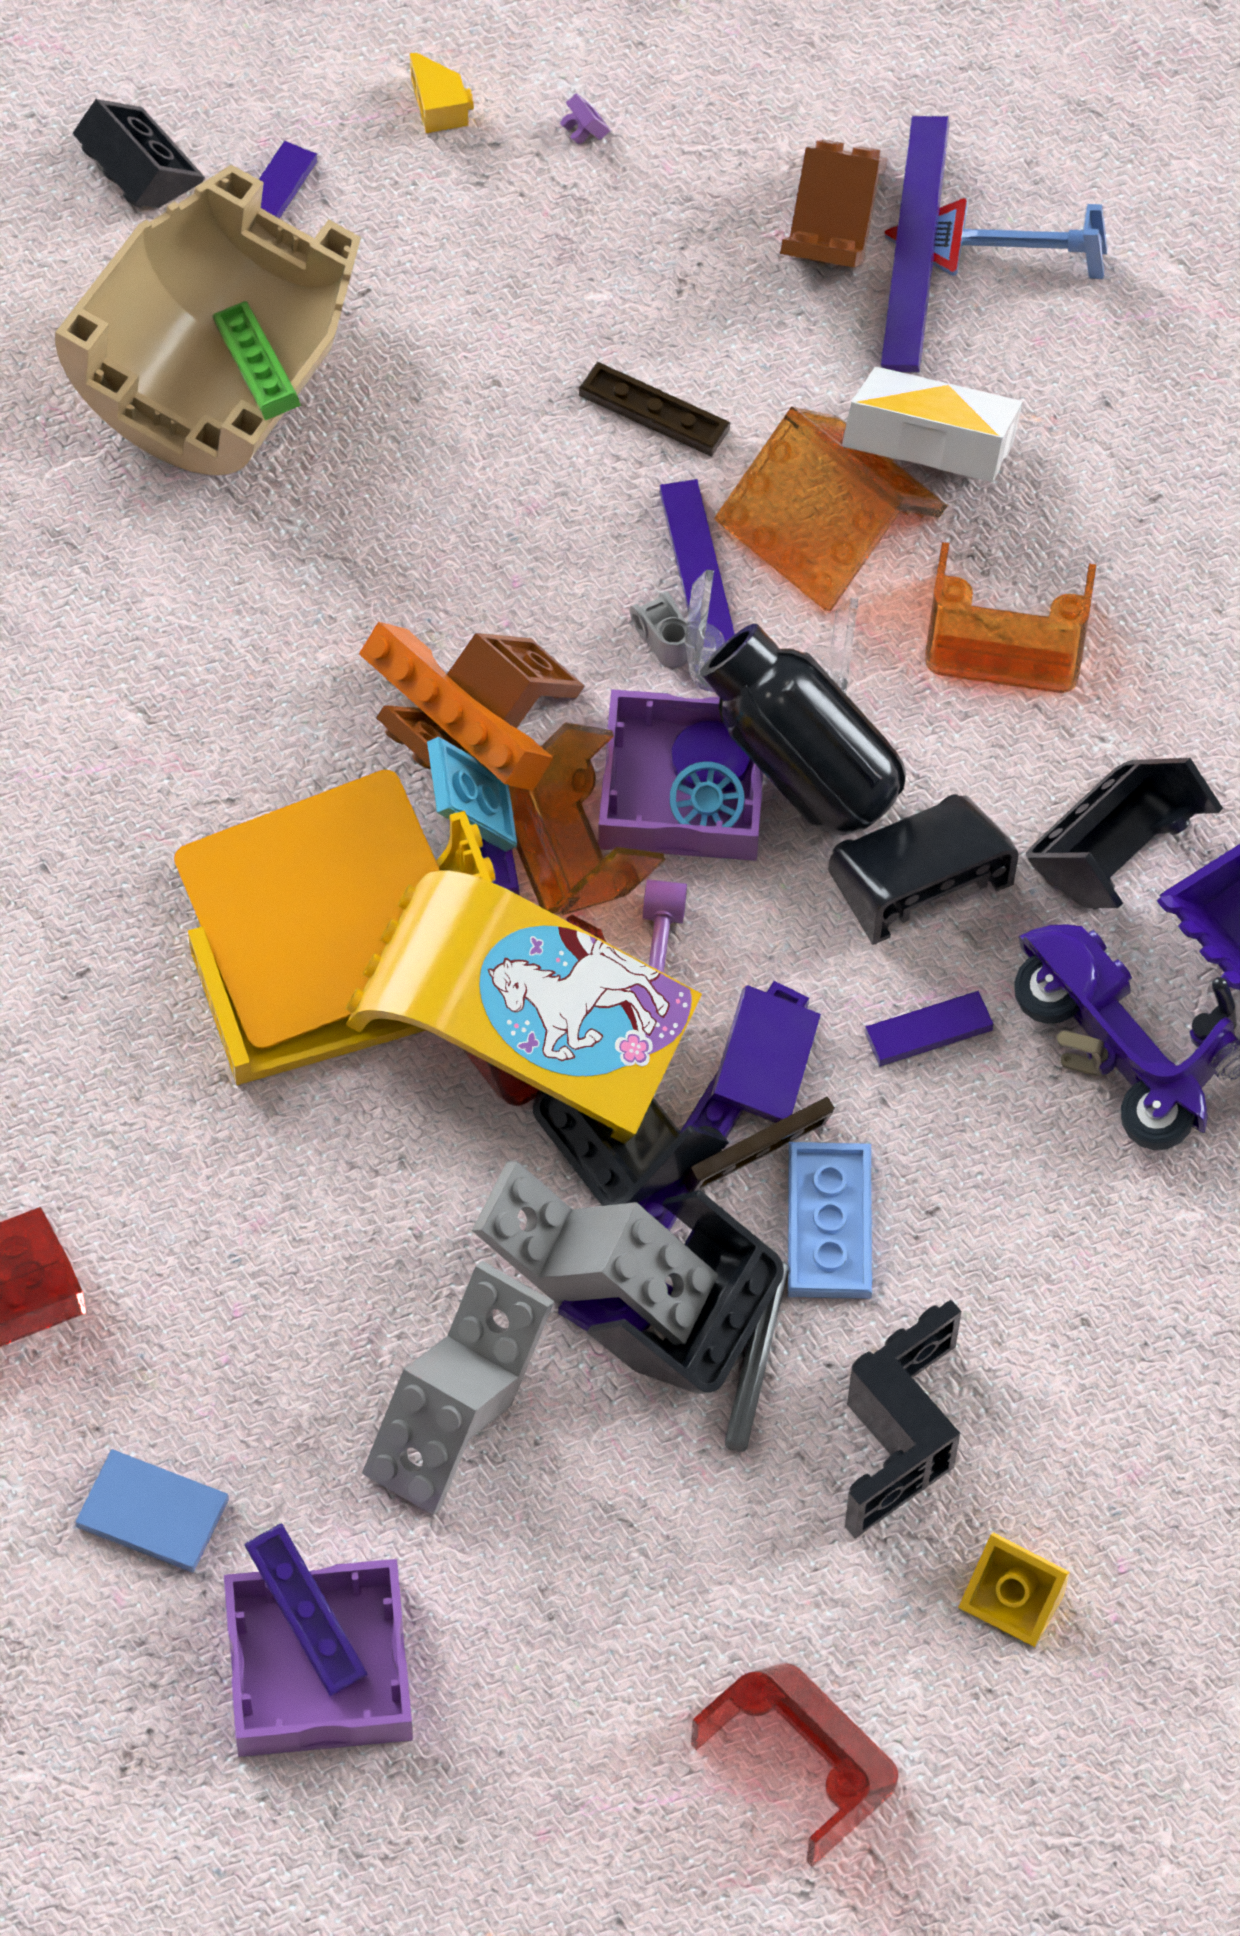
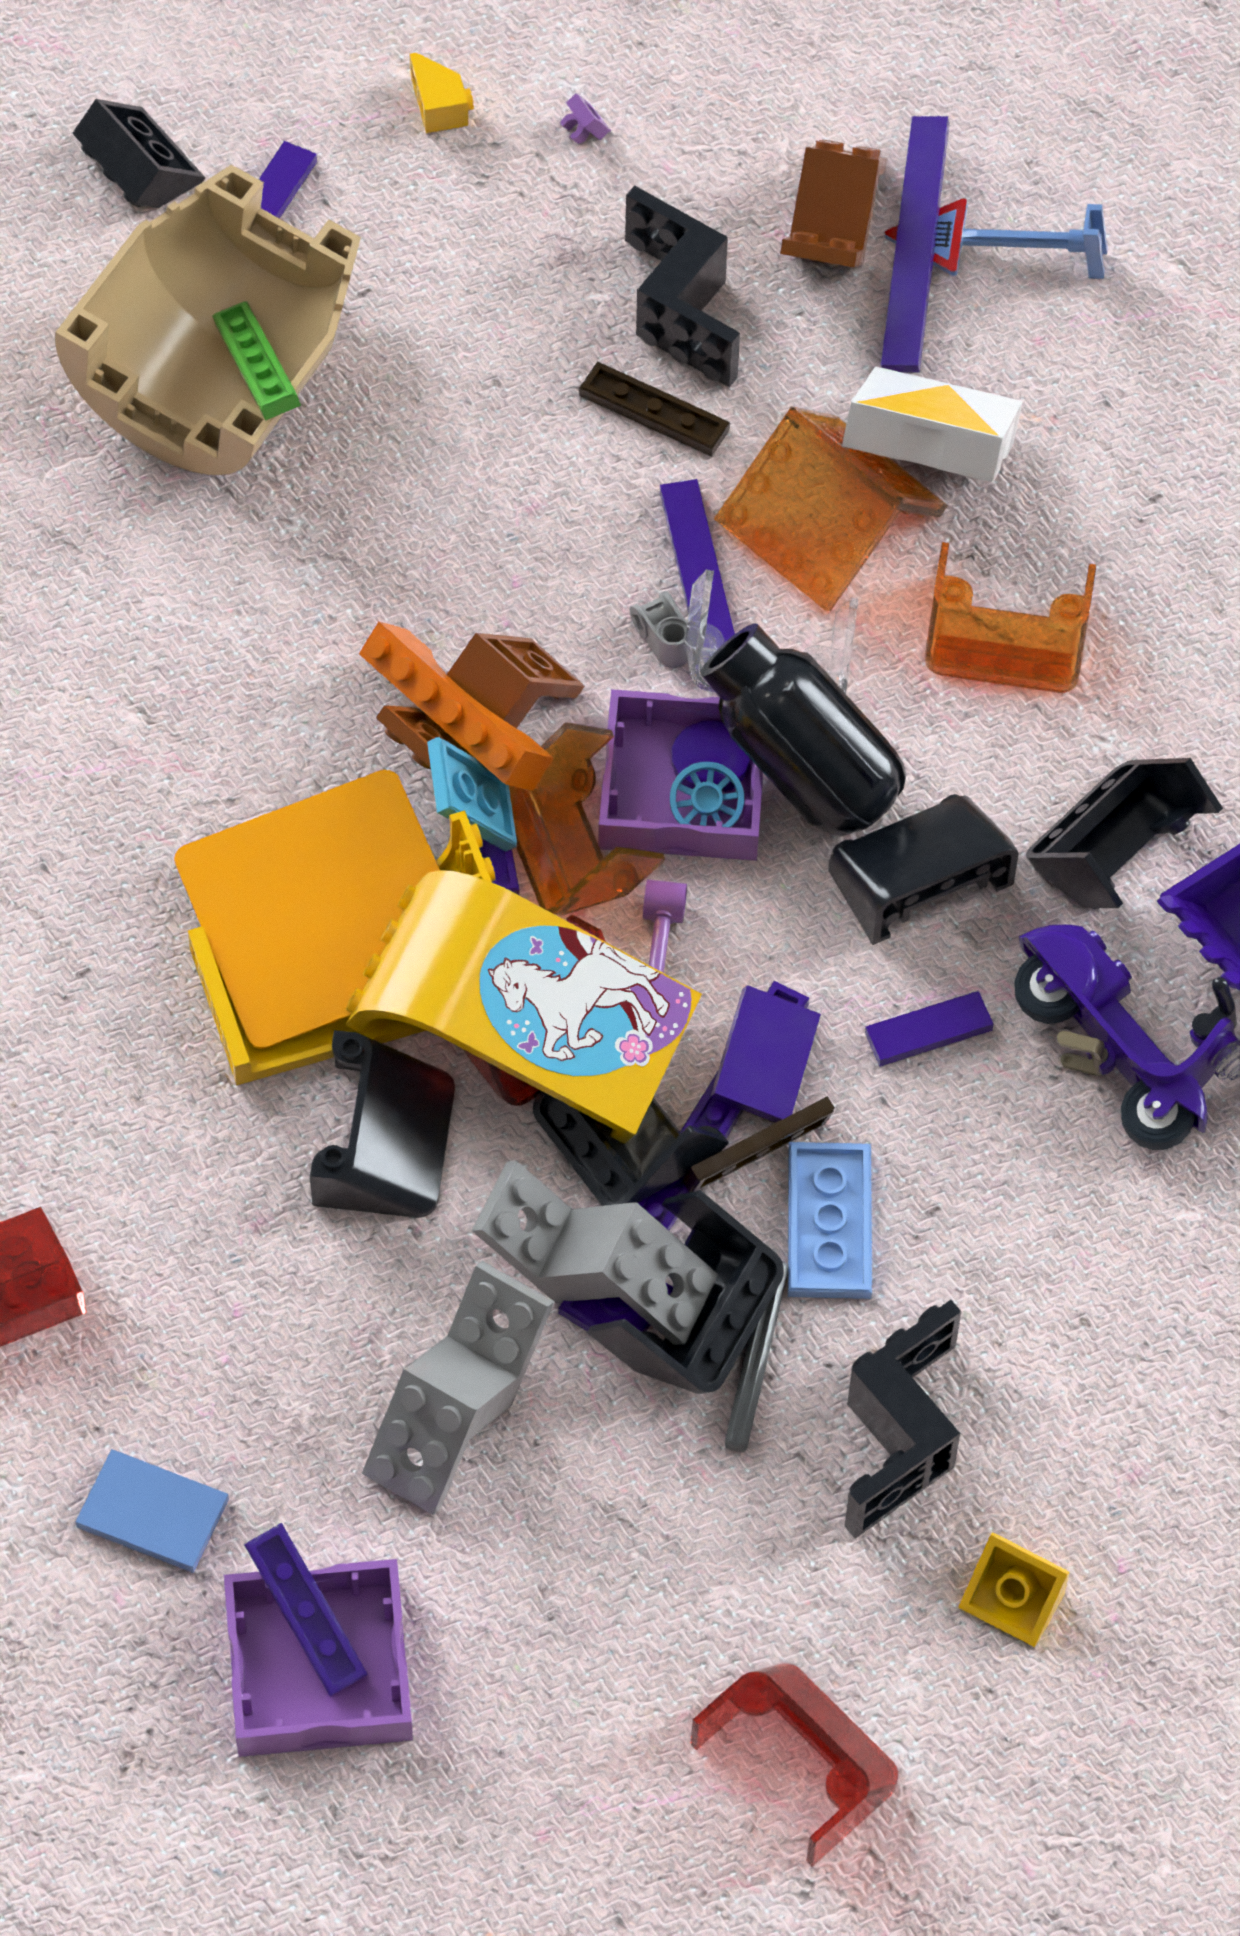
none -> black windscreen [310,1030,455,1218]
none -> black bracket [625,185,740,387]

